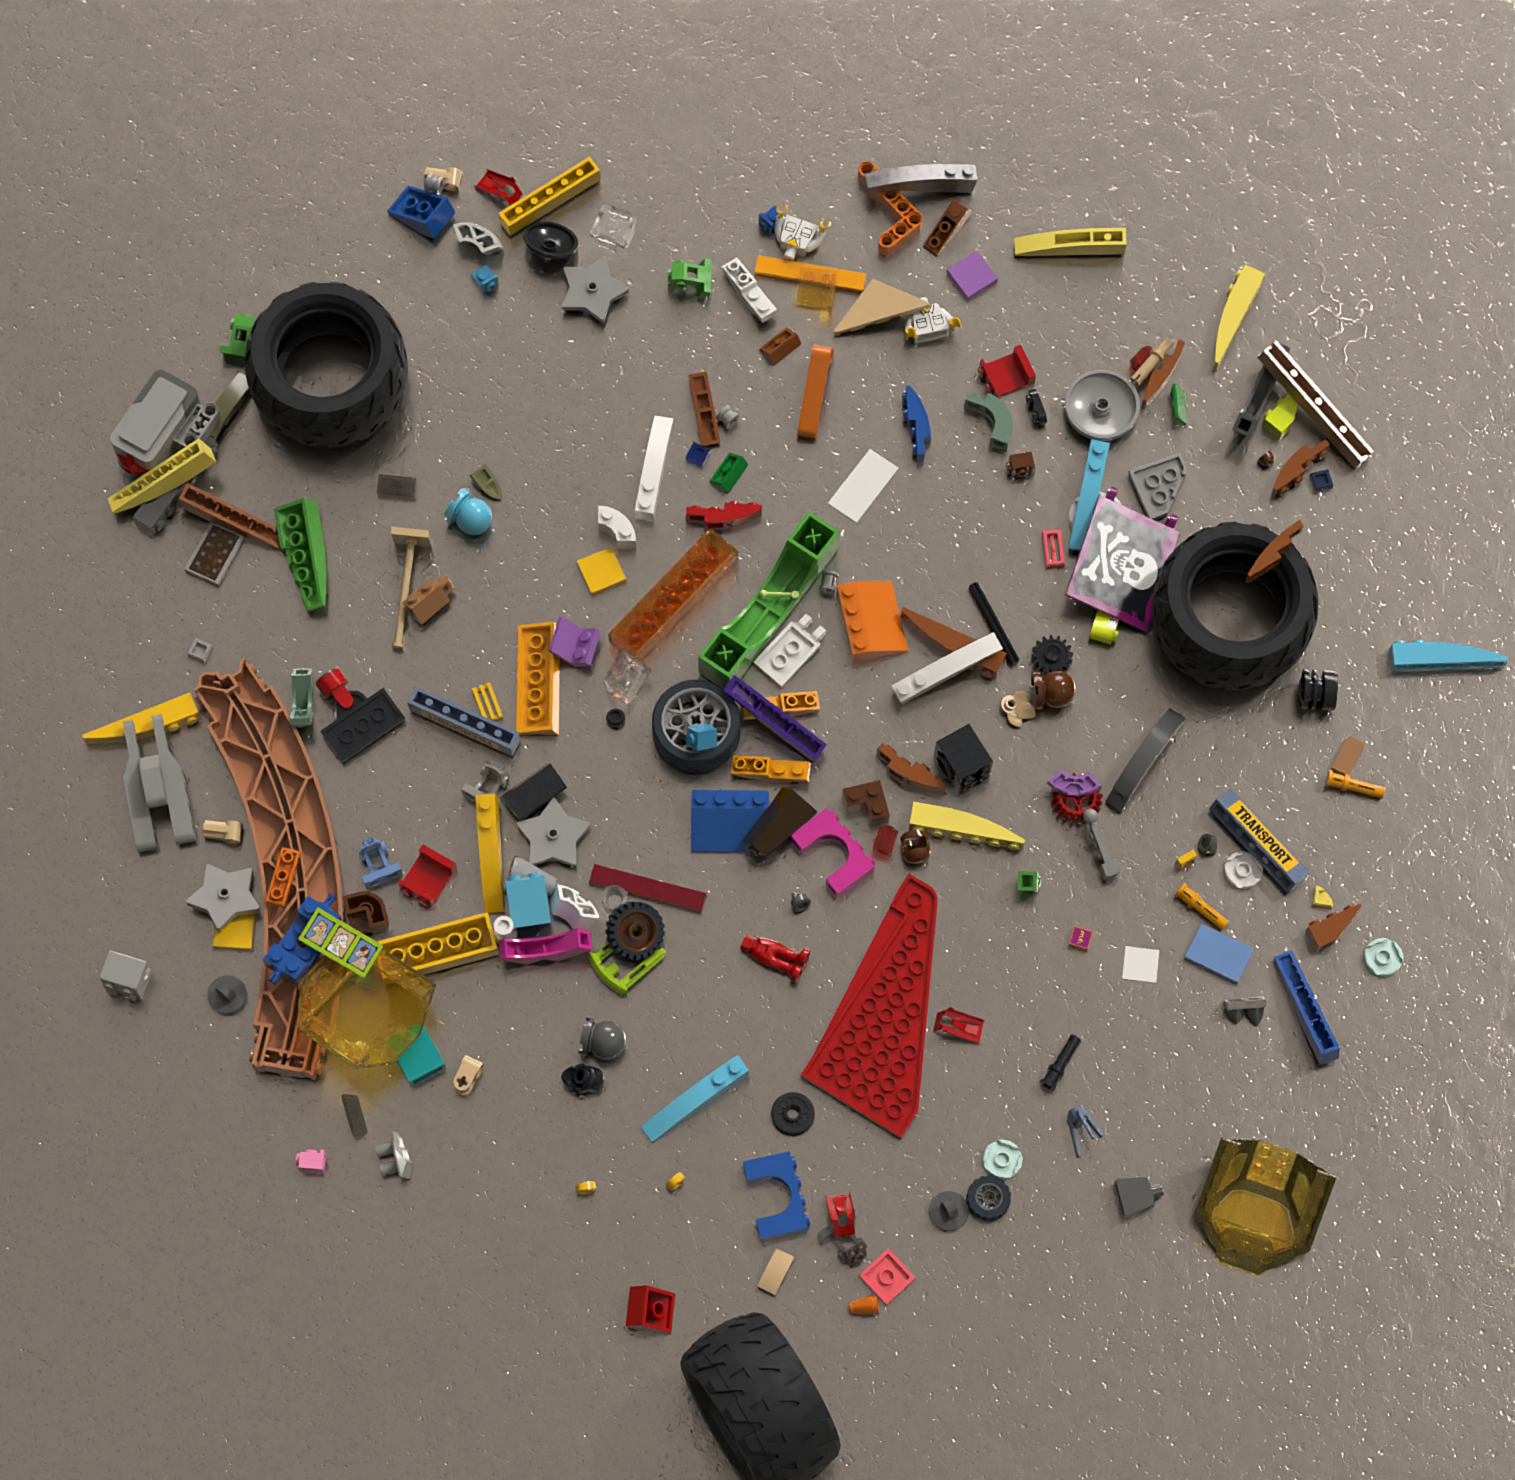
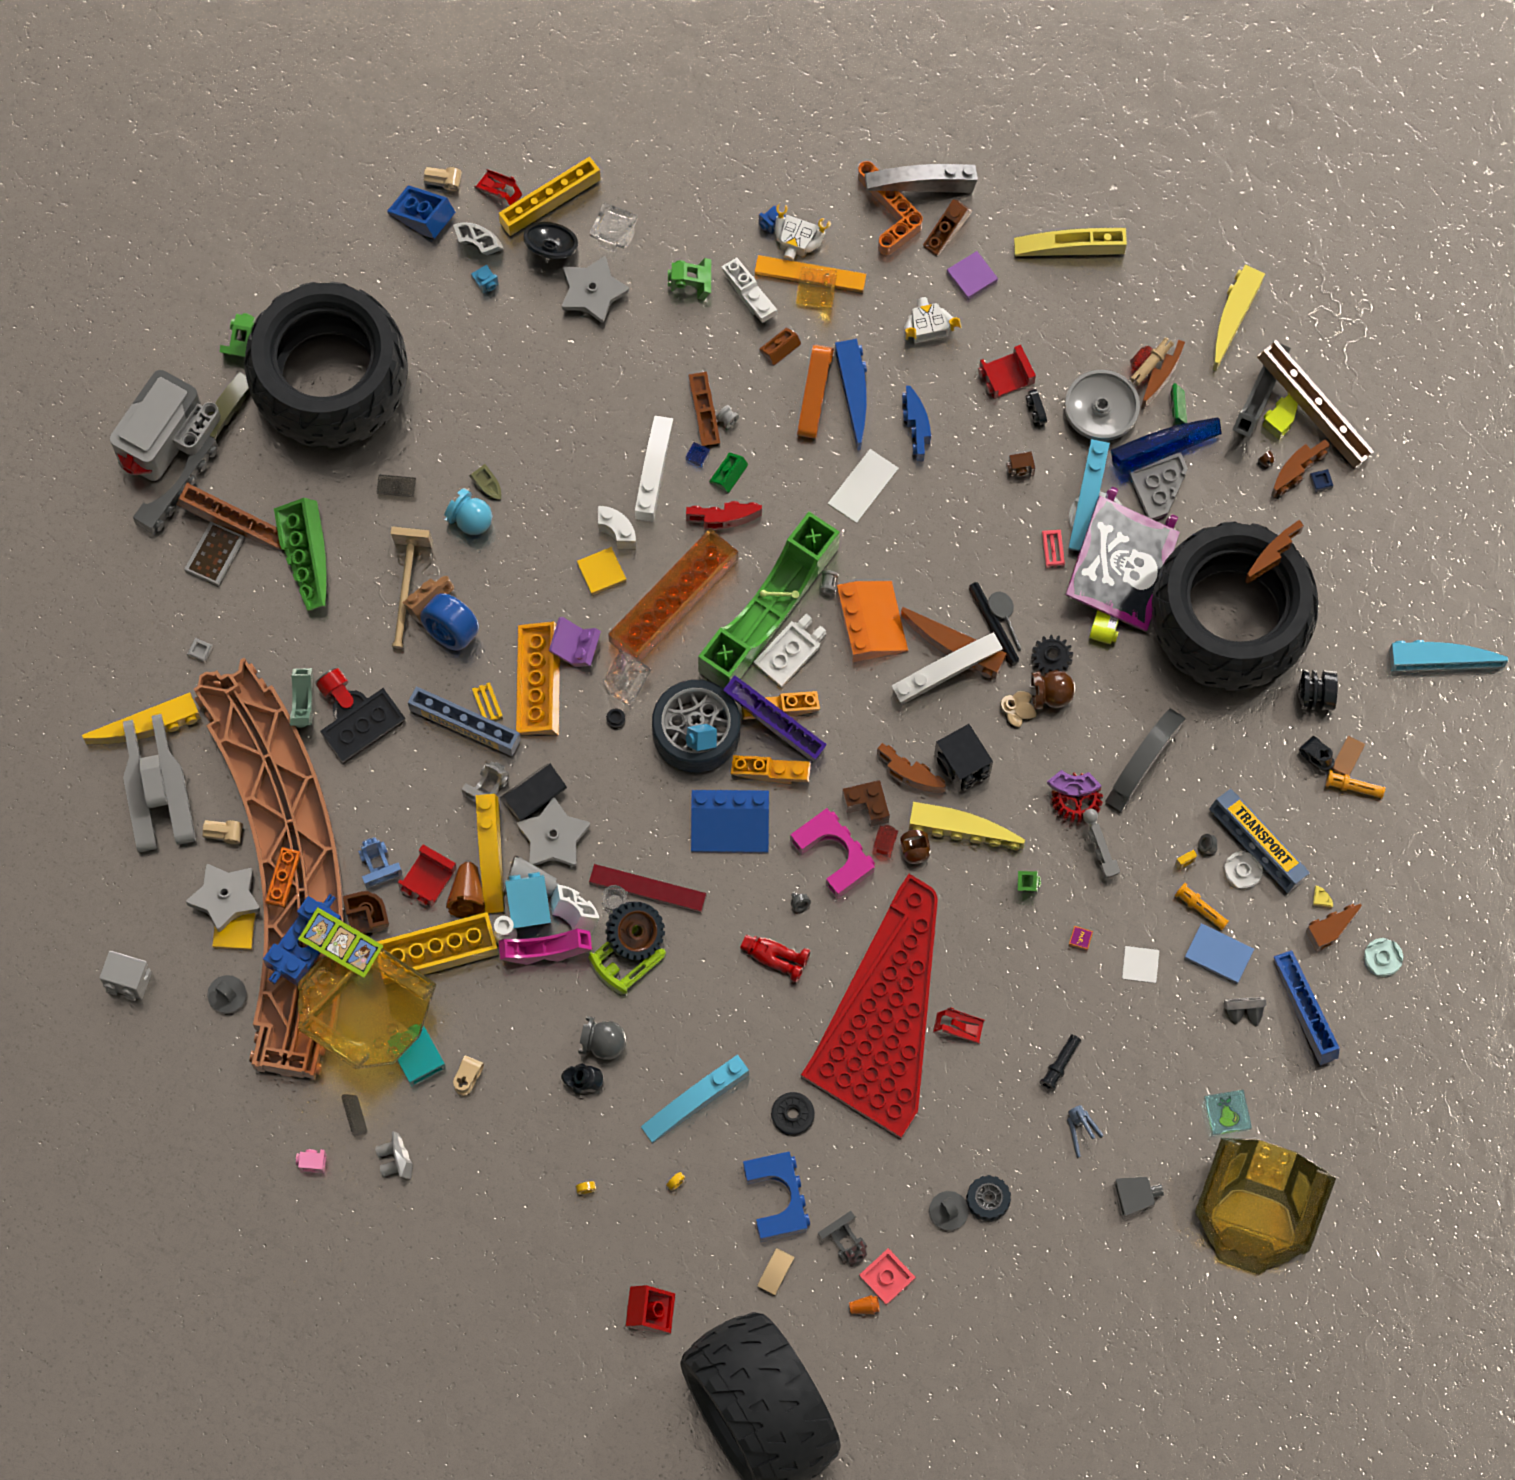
light yellow slope [107,438,216,514] -> none
light grey wheel [424,173,445,195] -> none
dark brown slope [743,787,818,856] -> none
red piece [825,1191,855,1237] -> none
tan tile [833,279,931,336] -> none
sand green arch [964,393,1013,451] -> none
light aqua tile [983,1140,1023,1180] -> none
none -> blue wheel [420,593,479,651]
none -> dark orange cone [446,862,485,918]
none -> blue slope [835,339,867,450]
none -> dark grey piece [988,592,1021,650]
none -> clear blue slope [1111,417,1222,475]
none -> clear light blue tile [1204,1090,1252,1136]
none -> black piece [1299,736,1335,771]

